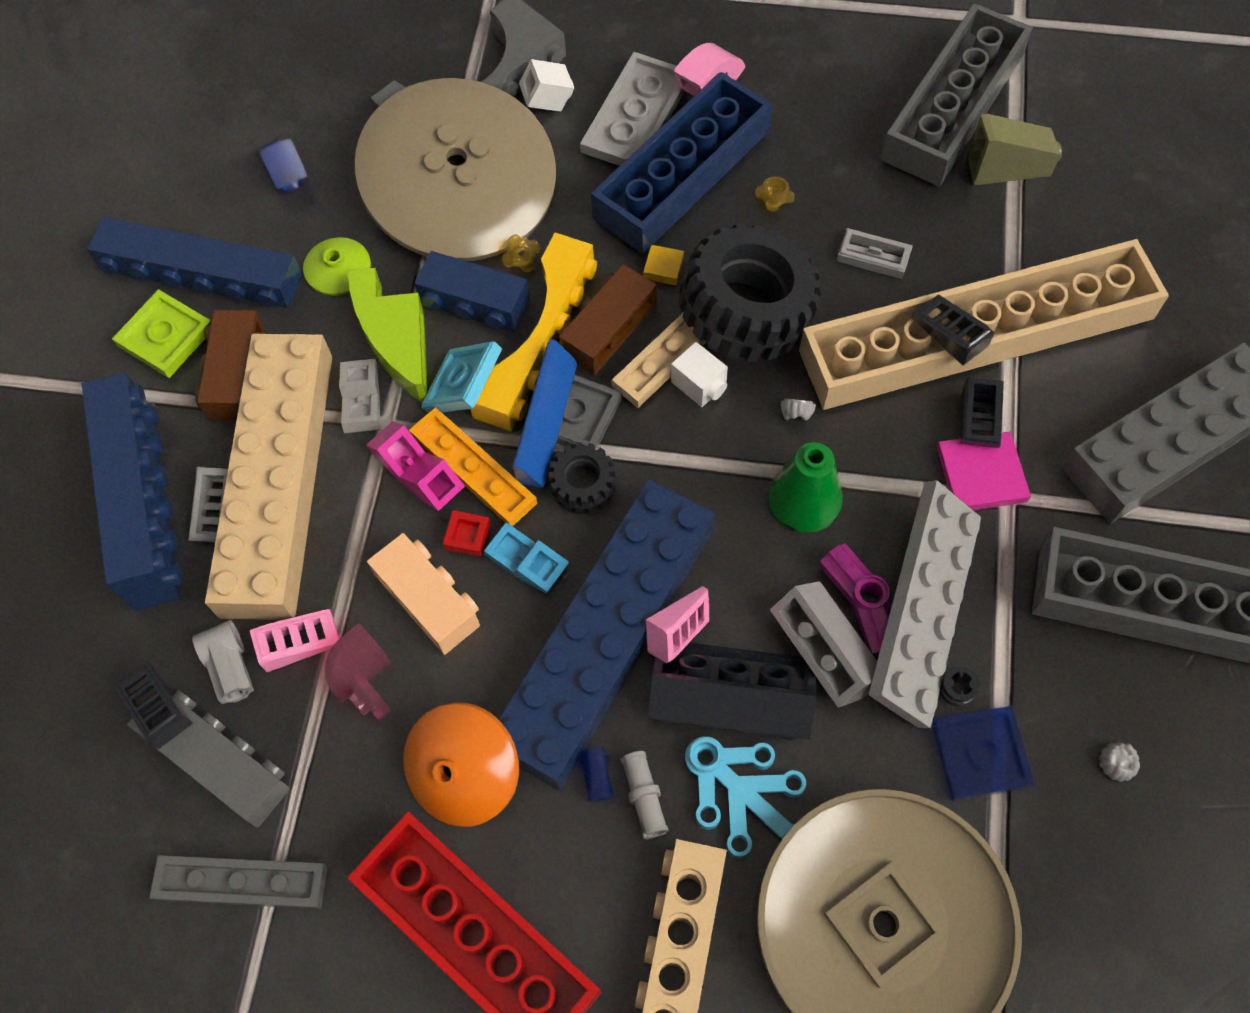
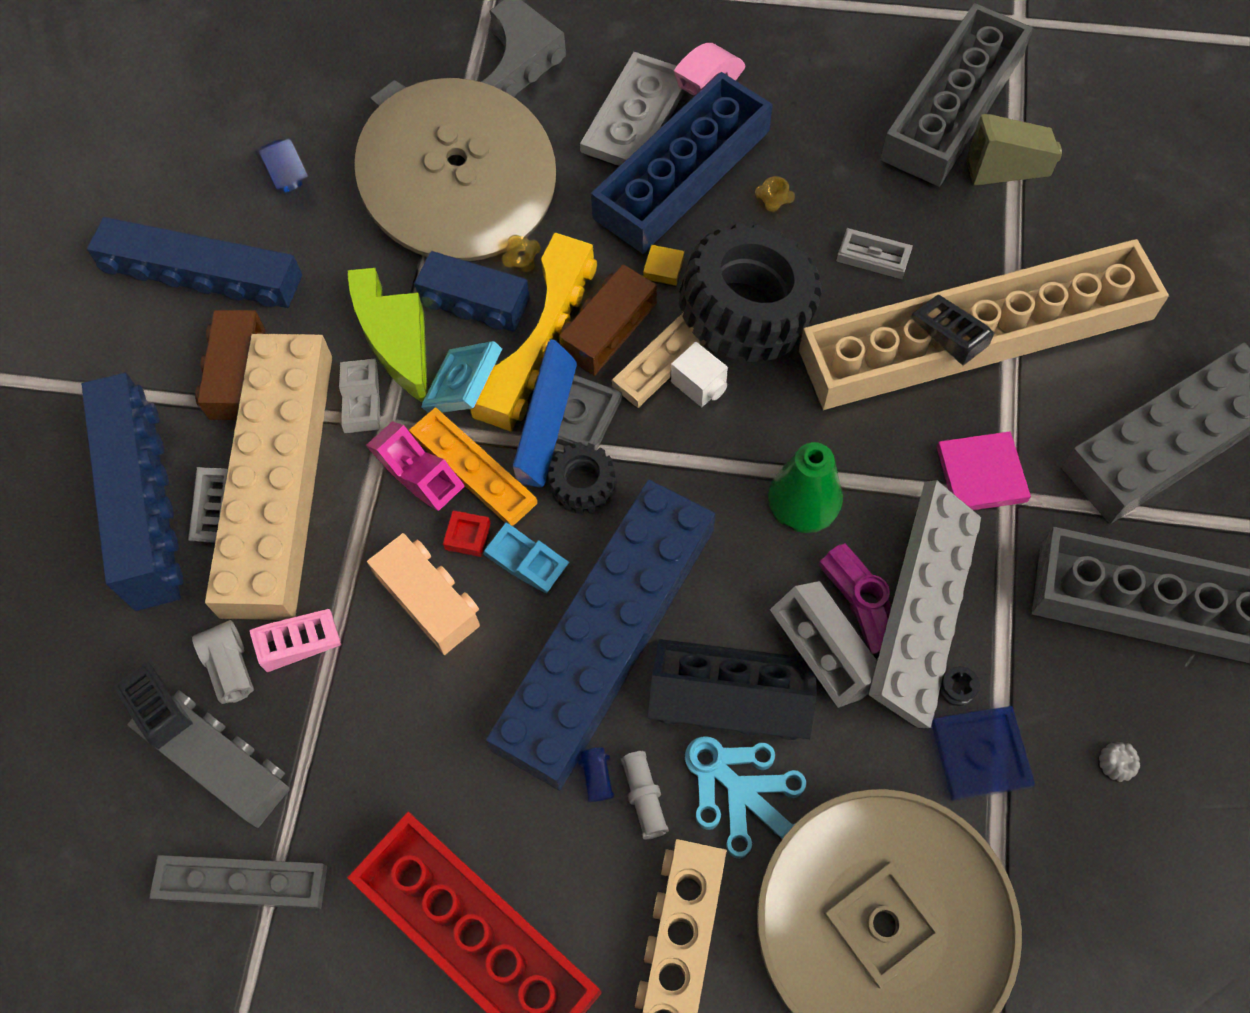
lime plate [112,289,212,378] -> none
lime dish [303,237,371,296] -> none
clear pink brick [325,623,391,721] -> none
orange dish [403,702,519,827] -> none
white brick [519,59,574,112] -> none
bright pink slope [646,586,709,663] -> none
light grey piece [781,399,816,420] -> none
black slope [962,377,1004,448] -> none

